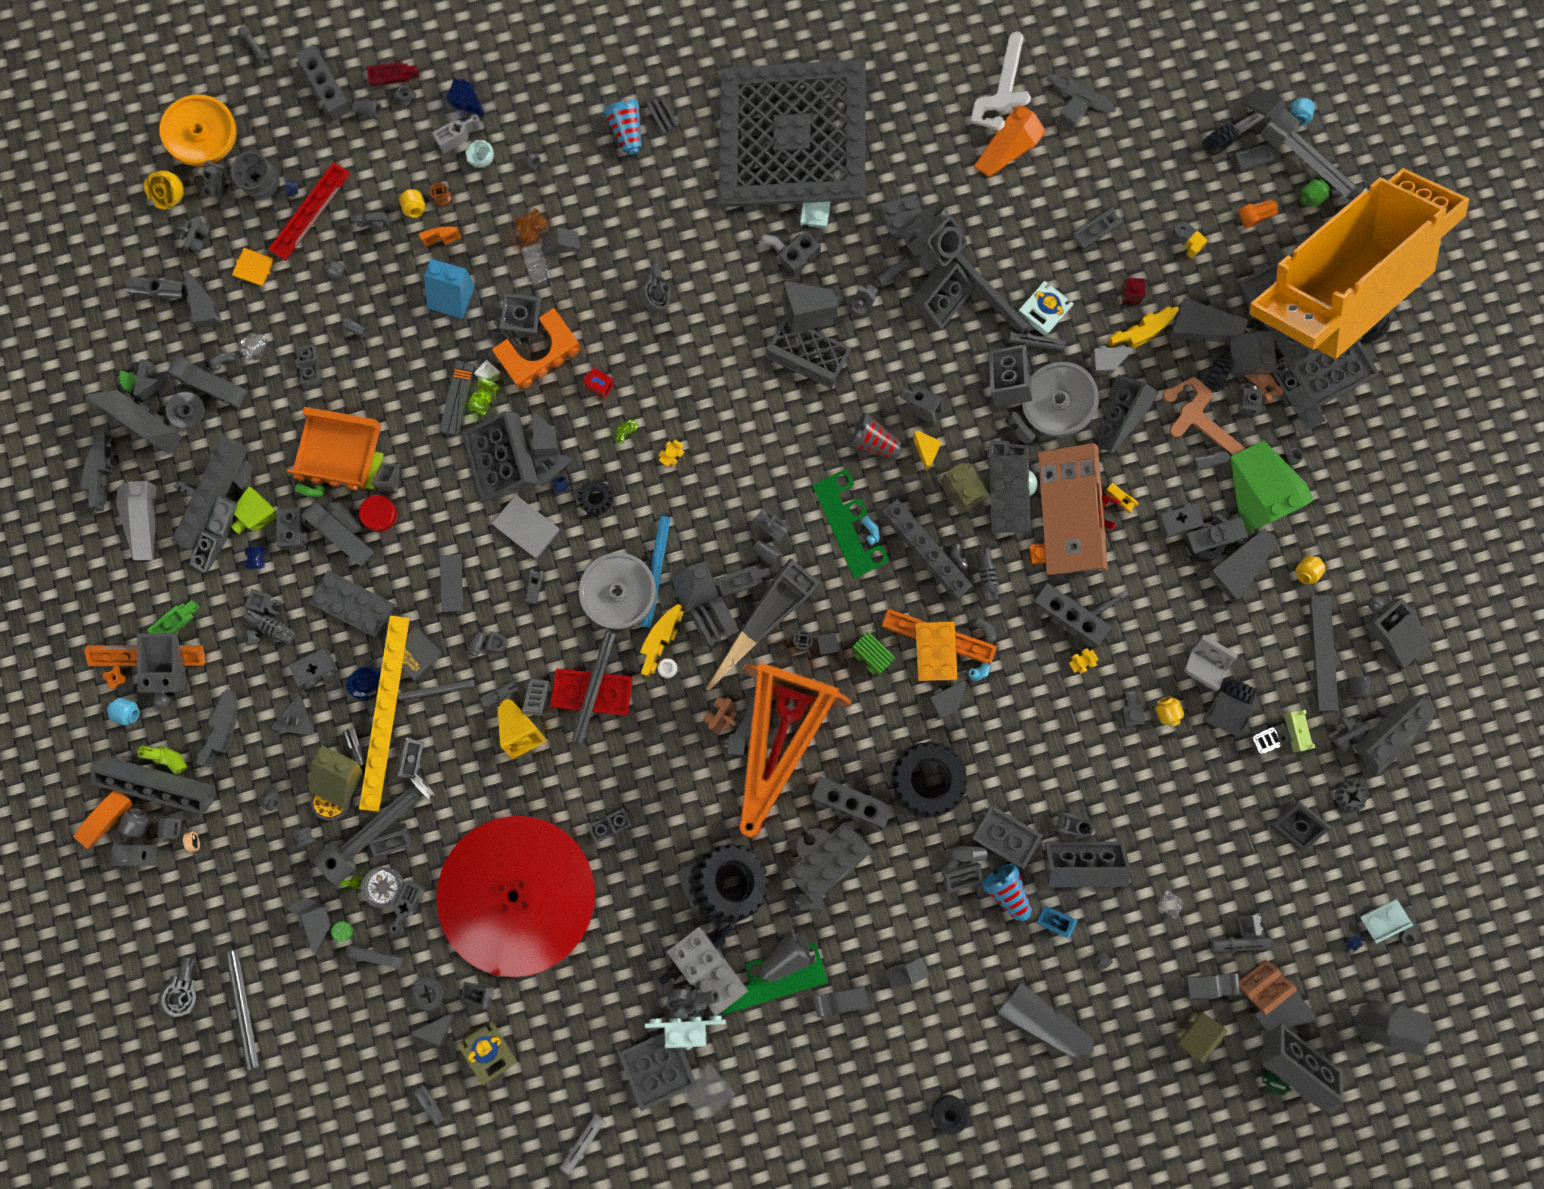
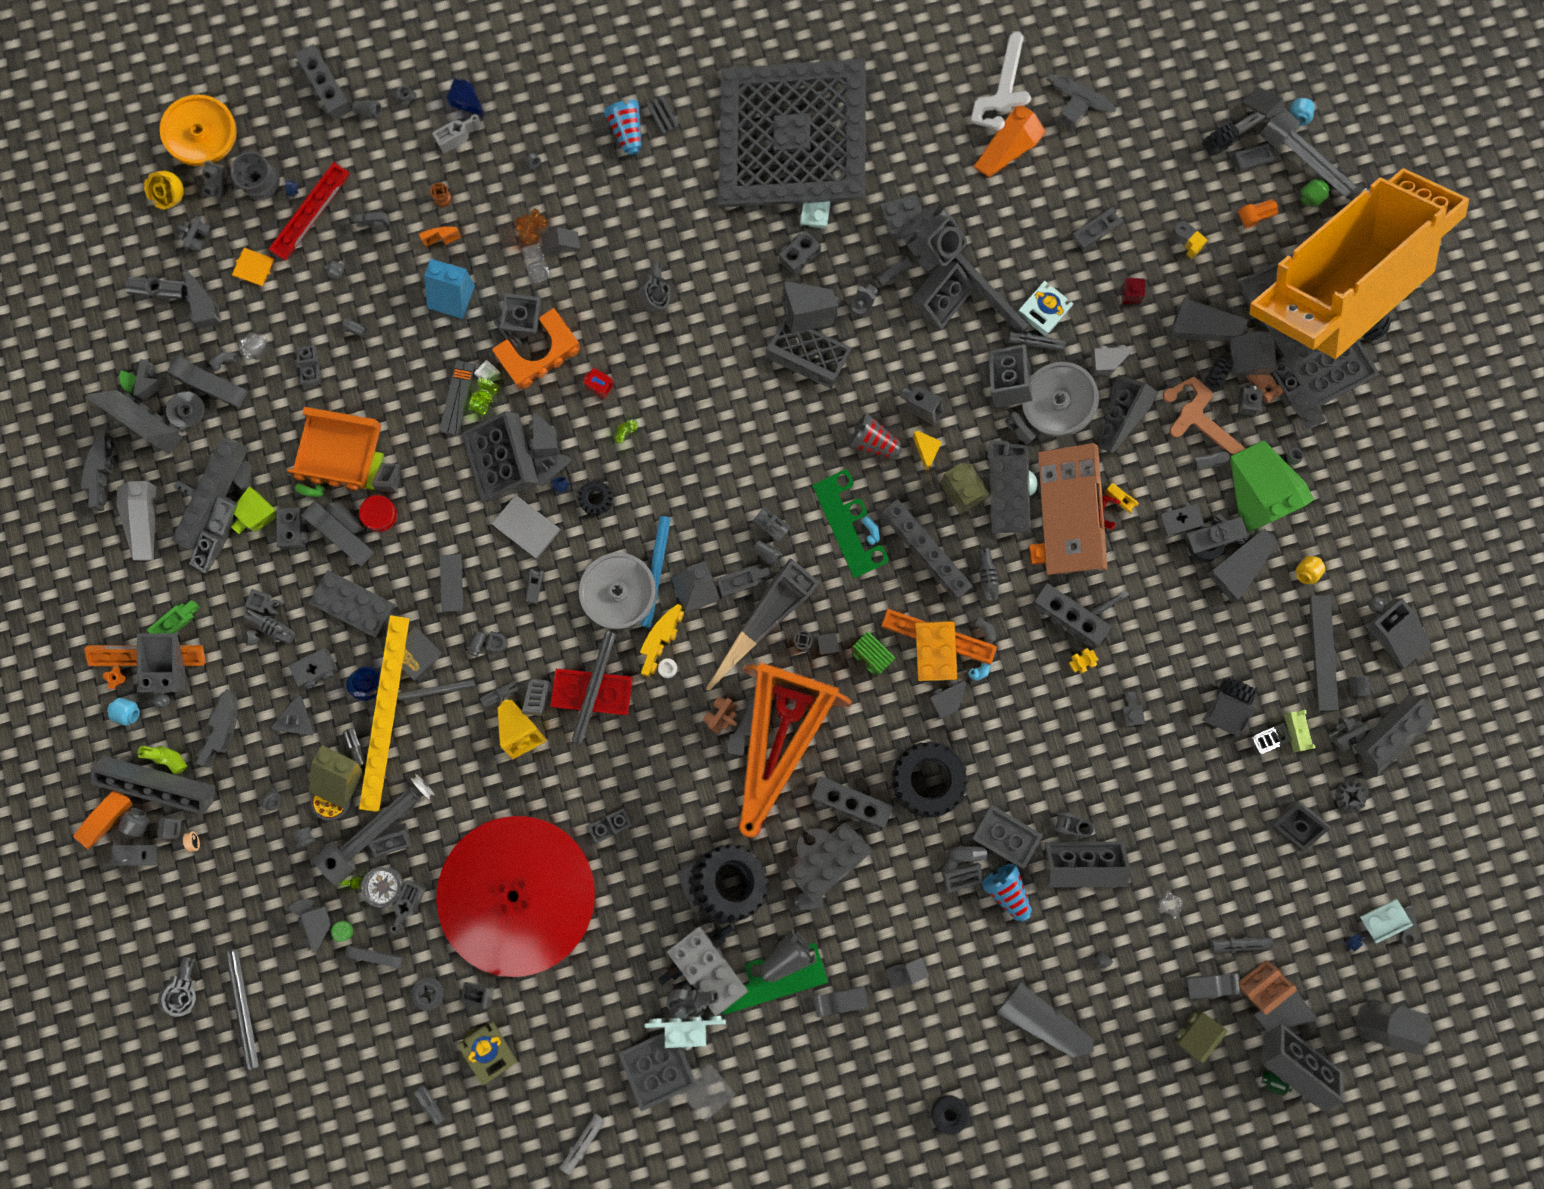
dark grey bar [237,25,271,66] -> none
clear blue wheel [245,547,265,569] -> none
dark red hinge [367,62,419,87] -> none
dark grey slope [393,738,424,779] -> none
yellow head [399,189,426,218] -> none
dark grey slope [412,1013,454,1046] -> none
light aqua hair [466,140,494,168] -> none
yellow piece [658,439,684,467] -> none
dark grey wheel [691,596,739,647] -> none
light grey arm [758,235,785,253] -> none
dark grey arm [949,544,968,571] -> none
dark azure slope [1037,905,1078,939] -> none
yellow slope [1107,306,1179,349] -> none
yellow head [1155,696,1184,727] -> none
light grey bracket [1184,635,1238,691] -> none
dark grey tile [1237,914,1263,937] -> none

